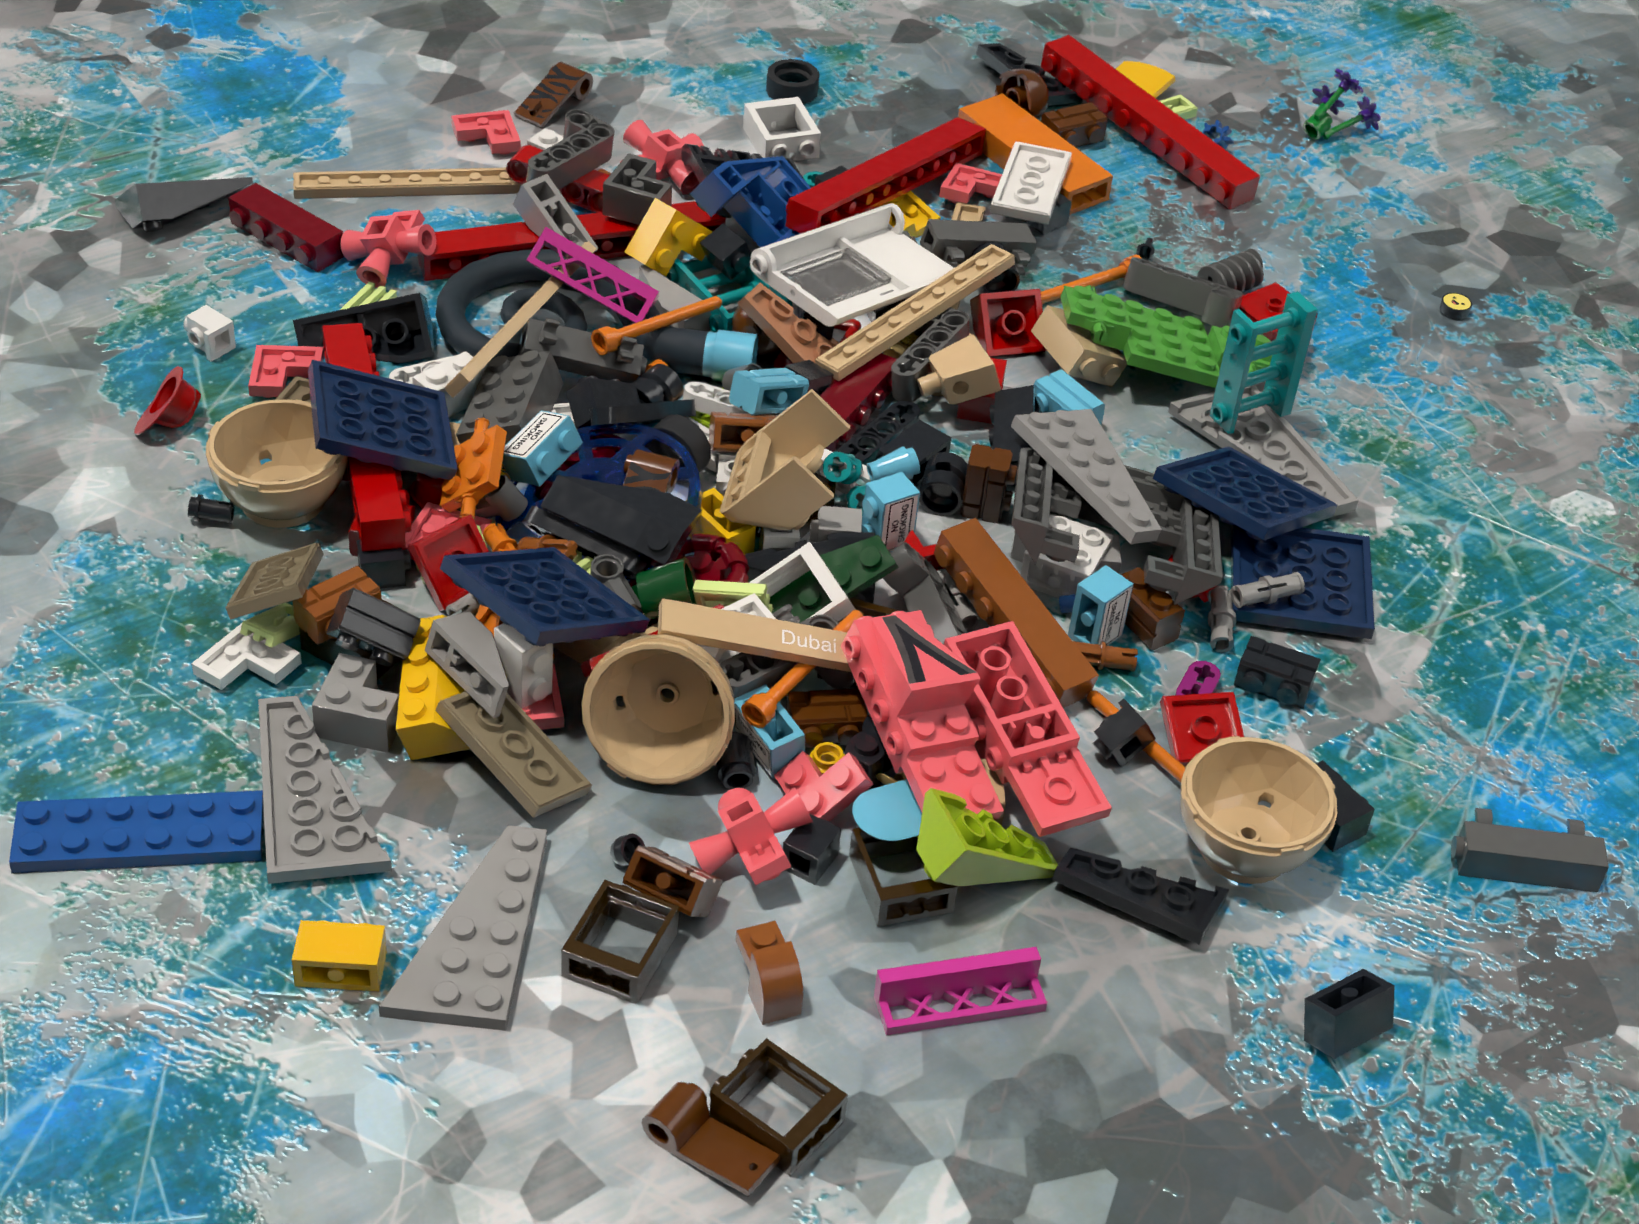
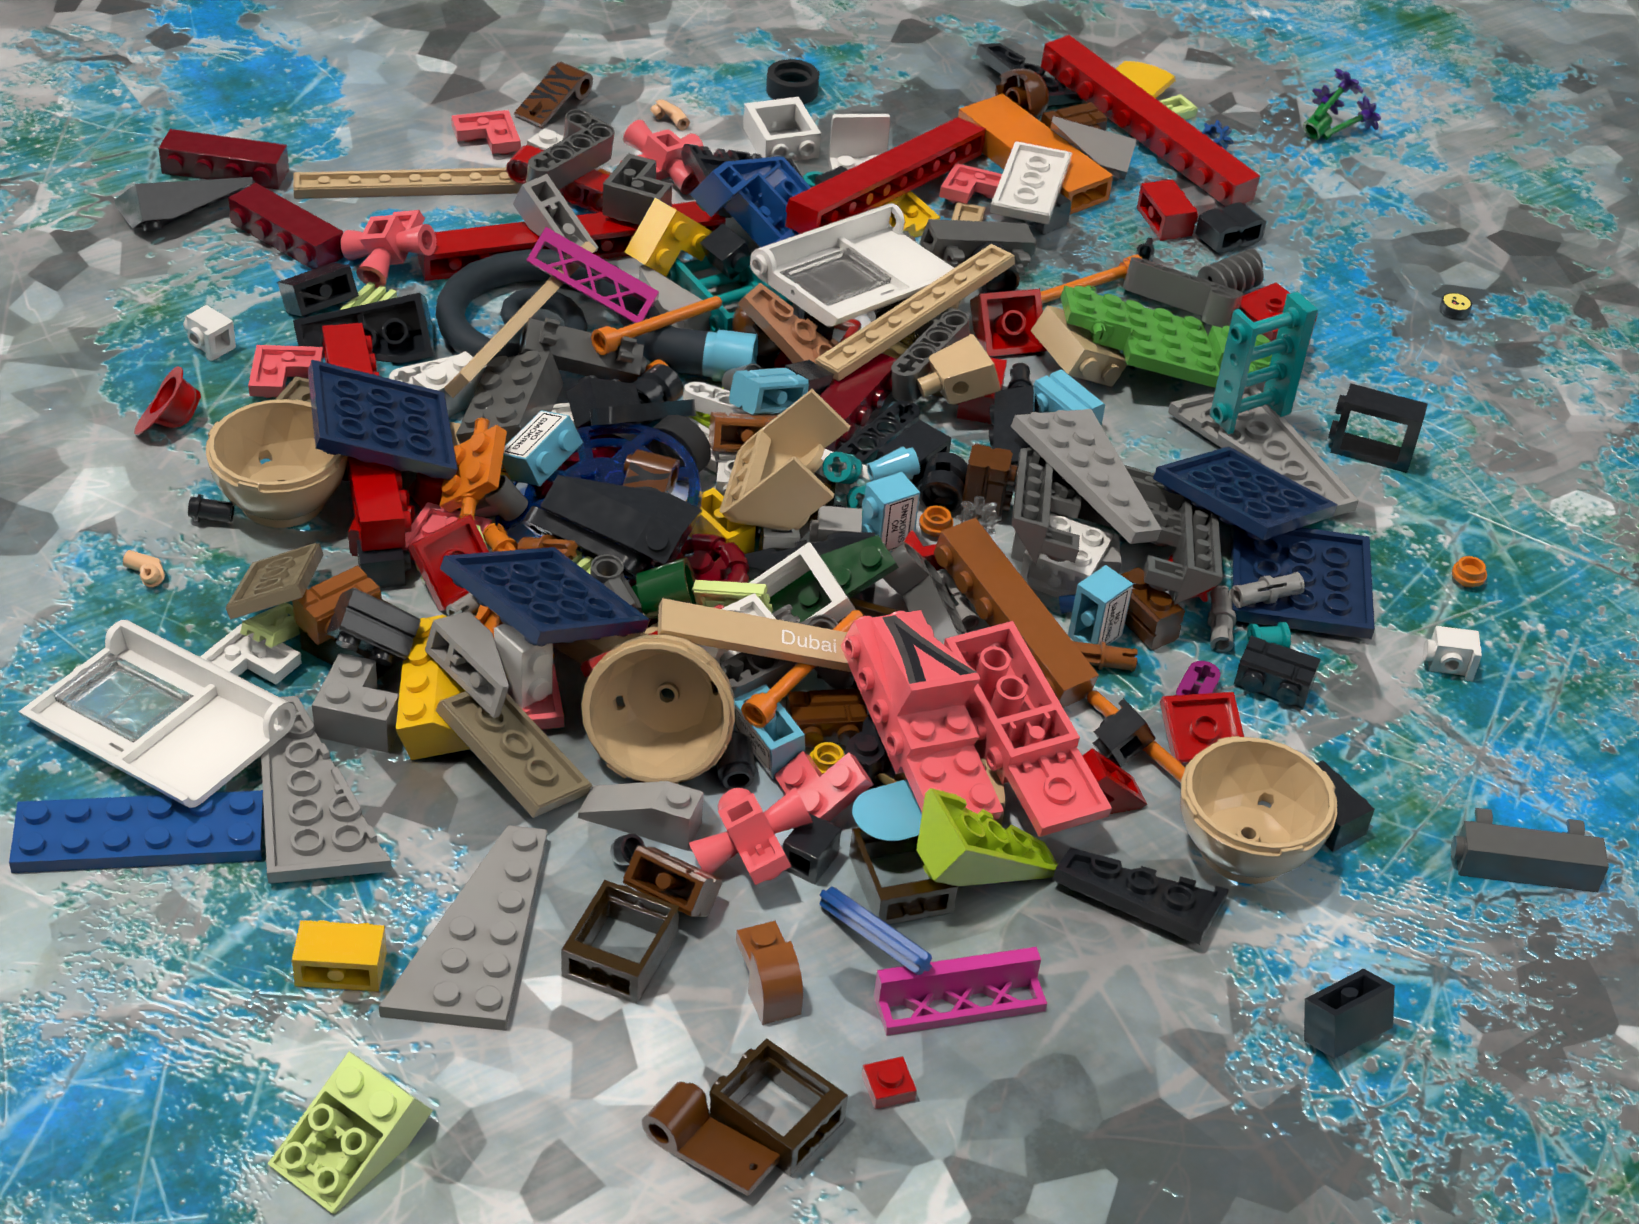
none -> white piece [18,620,296,808]
none -> light nougat arm [123,550,165,587]
none -> dark red brick [158,129,289,190]
none -> yellowish green slope [268,1051,433,1215]
none -> black brick [277,262,359,316]
none -> light grey slope [578,781,704,851]
none -> light nougat arm [650,99,690,130]
none -> axle [819,886,932,975]
none -> white bracket [828,114,890,170]
none -> red plate [861,1056,917,1109]
none -> orange plate [919,506,954,537]
none -> clear gear [956,496,1002,535]
none -> black pin [1008,363,1033,389]
none -> light grey slope [1051,116,1137,181]
none -> red slope [1083,748,1147,814]
none -> red brick [1137,179,1198,241]
none -> black brick [1195,202,1267,253]
none -> teal bush [1246,622,1291,648]
none -> black window [1328,383,1428,473]
none -> white brick [1423,626,1482,681]
none -> orange plate [1452,556,1487,587]

